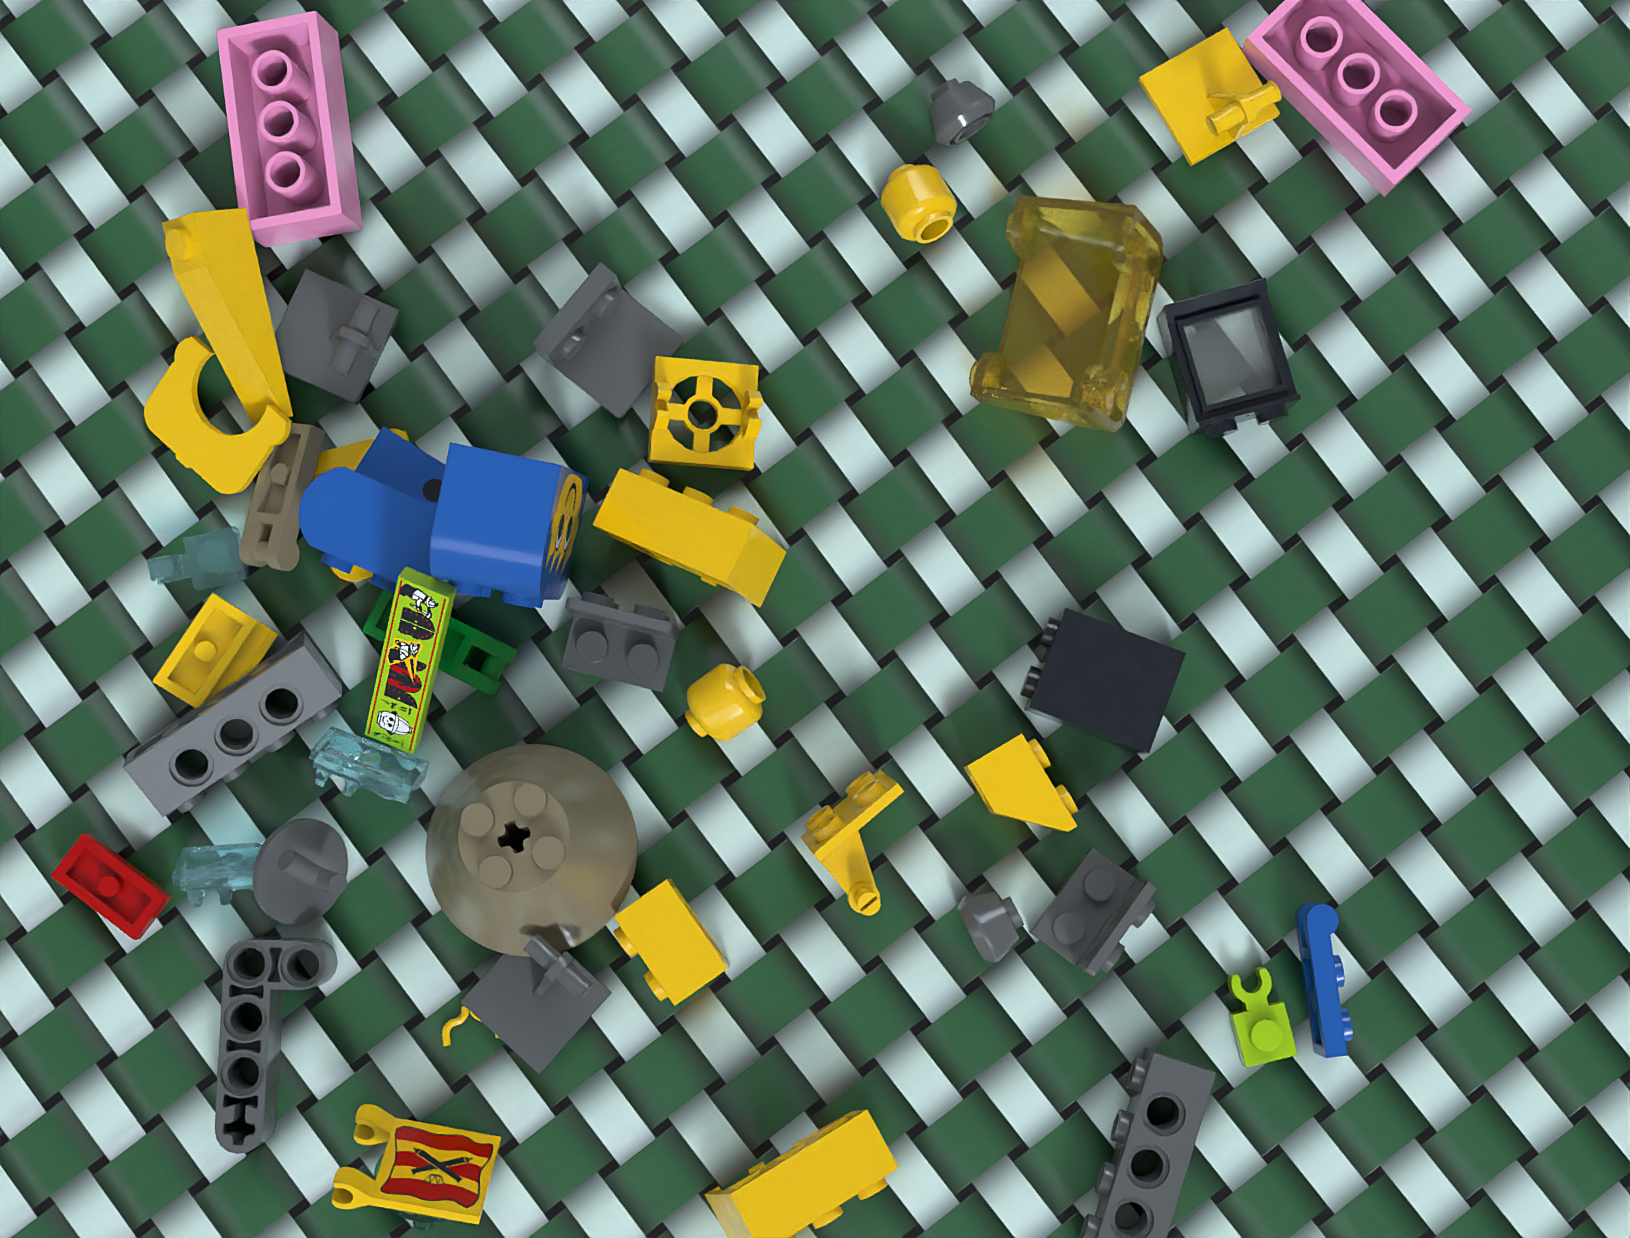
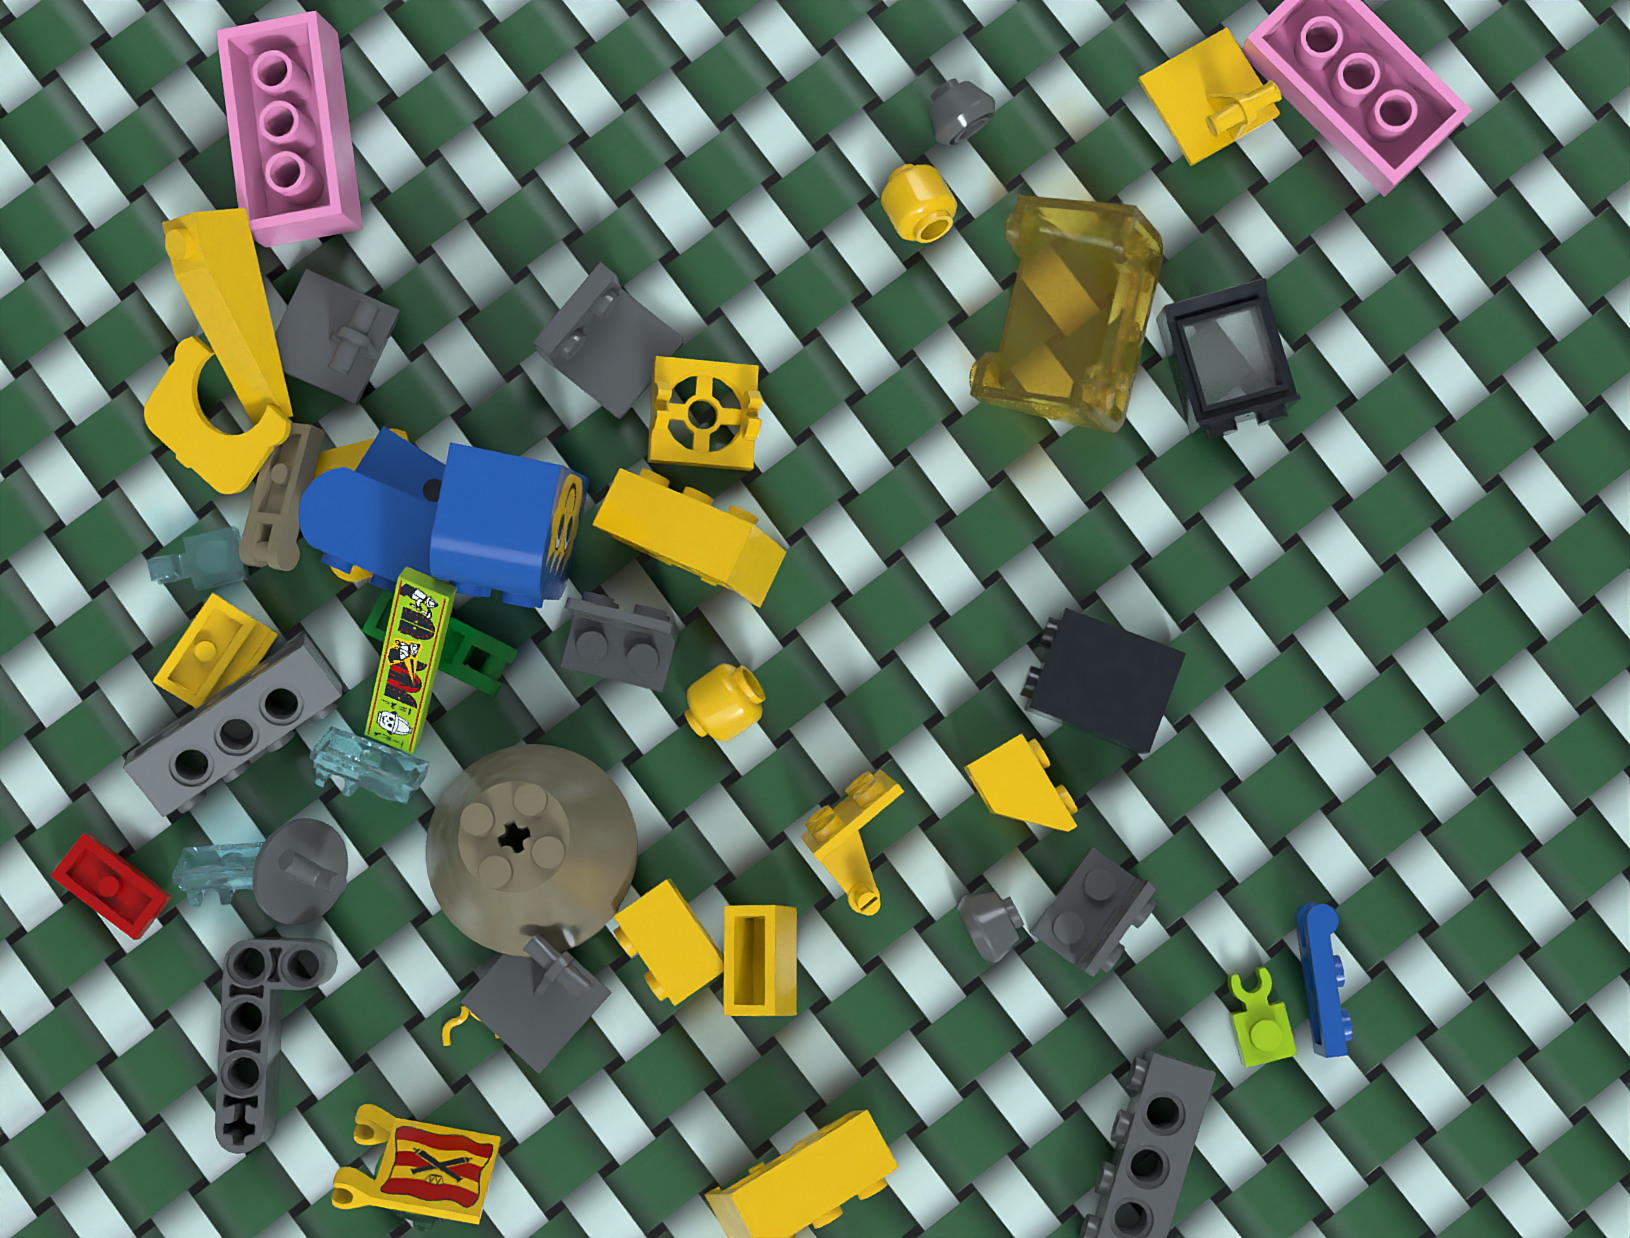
none -> yellow piece [723,905,797,1016]

